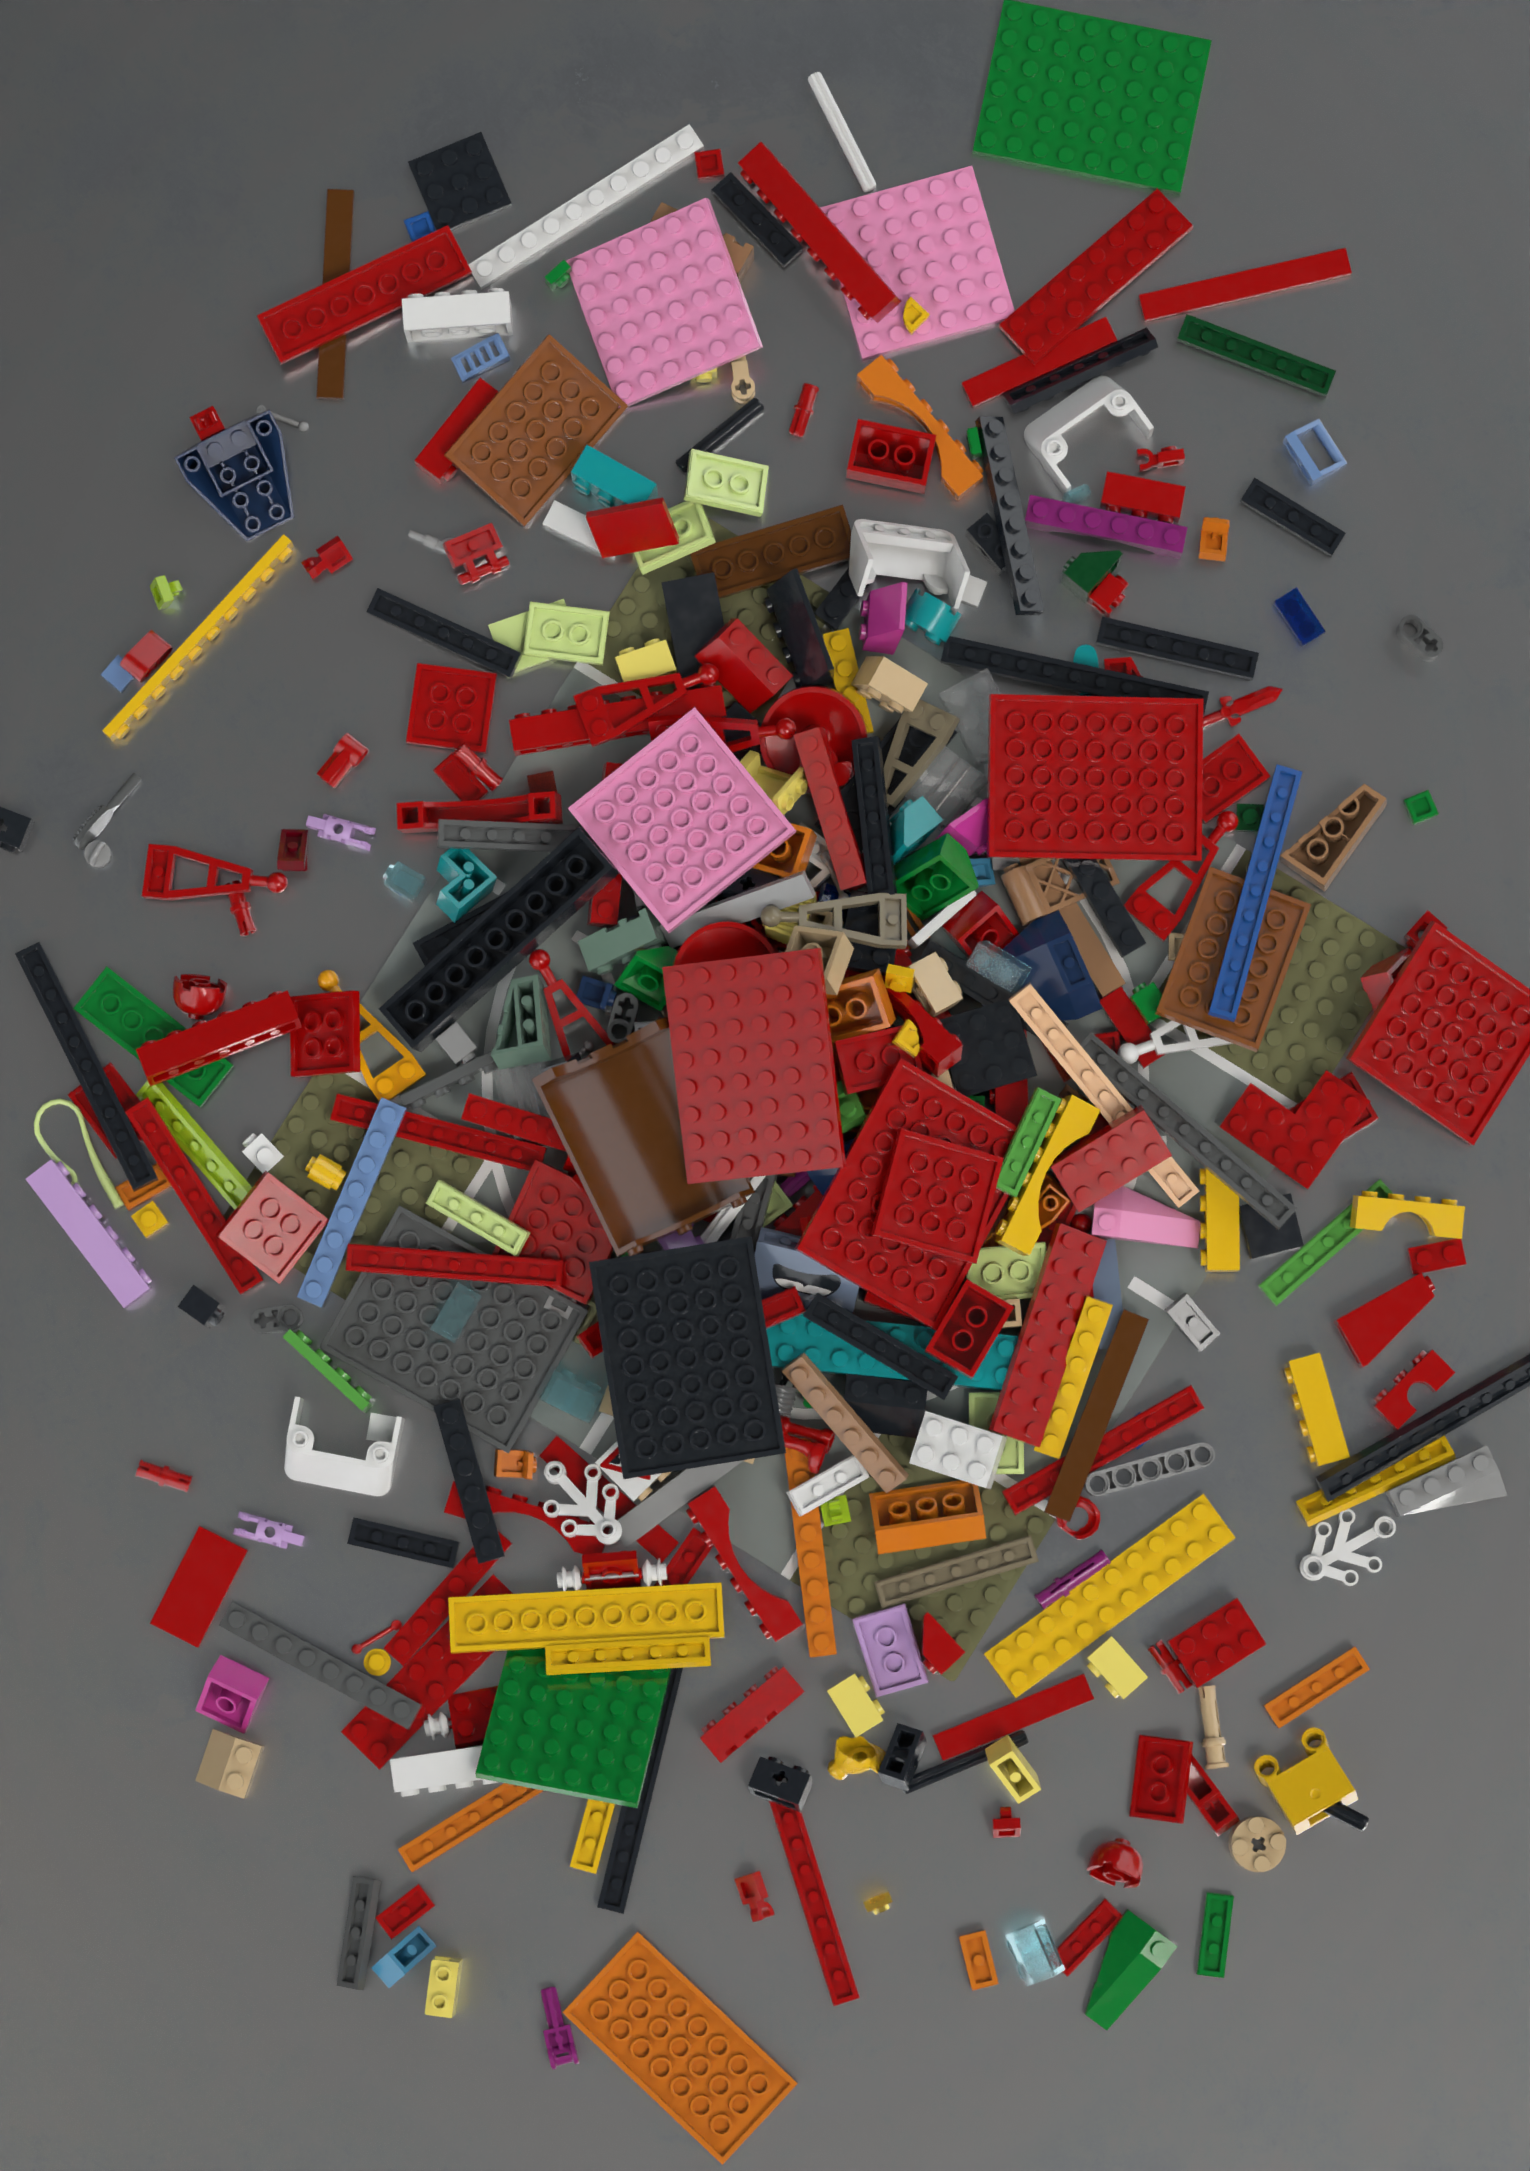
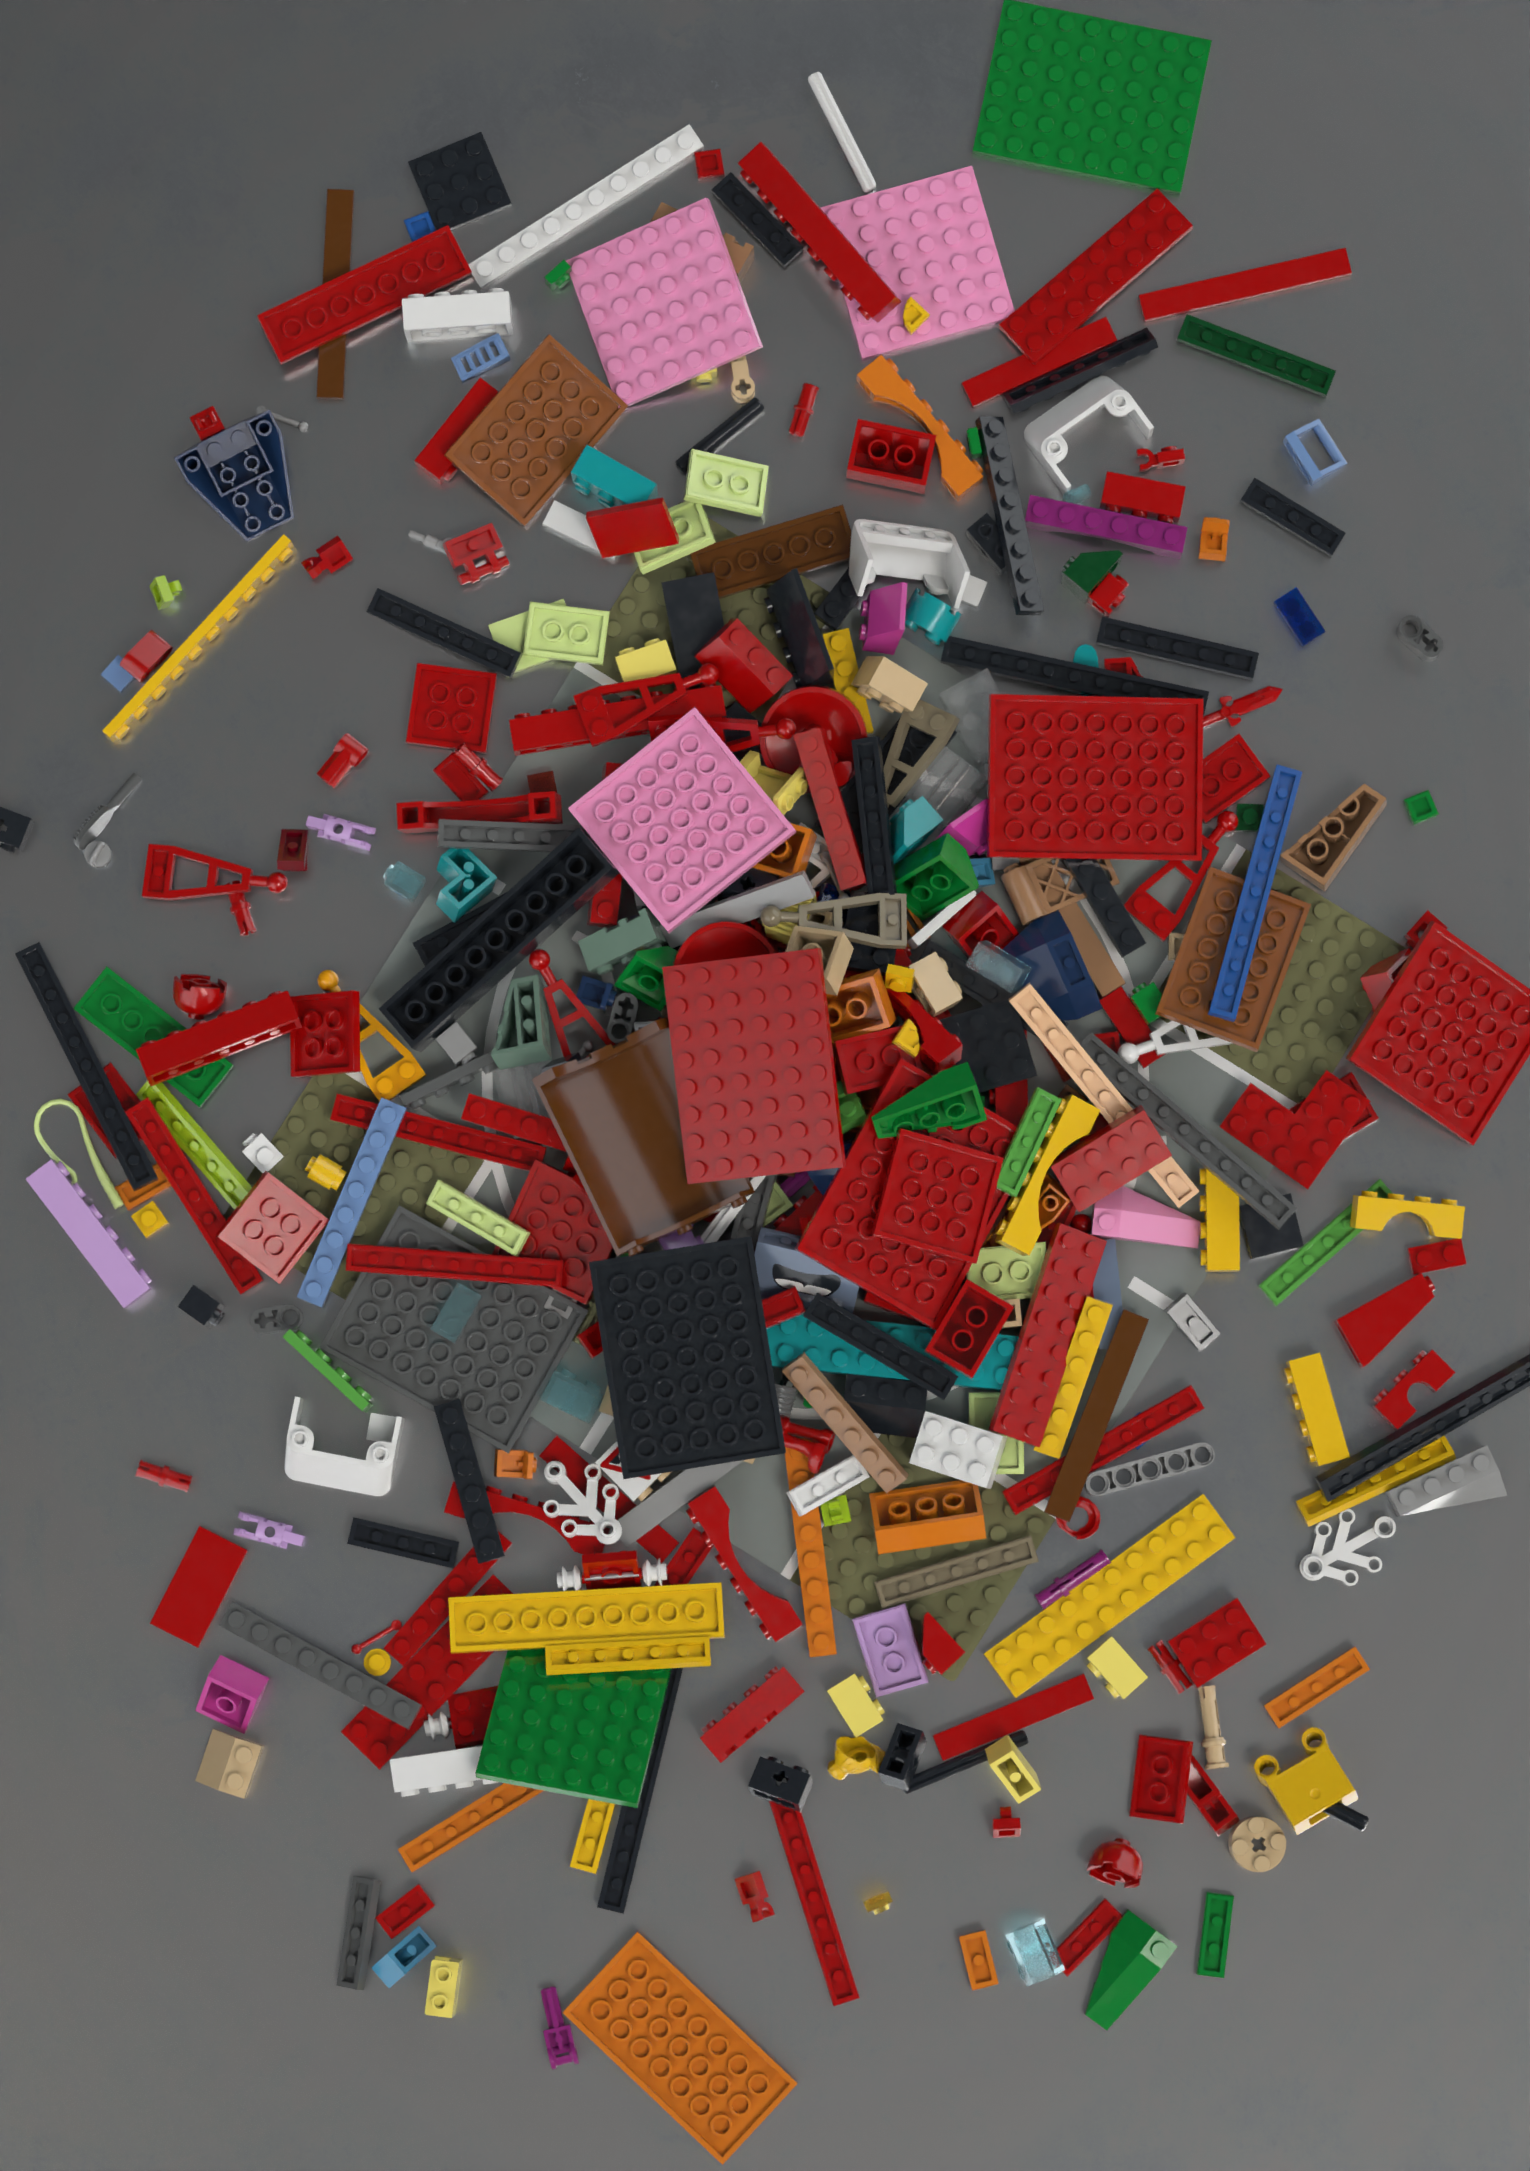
none -> green wedge [871,1062,987,1139]

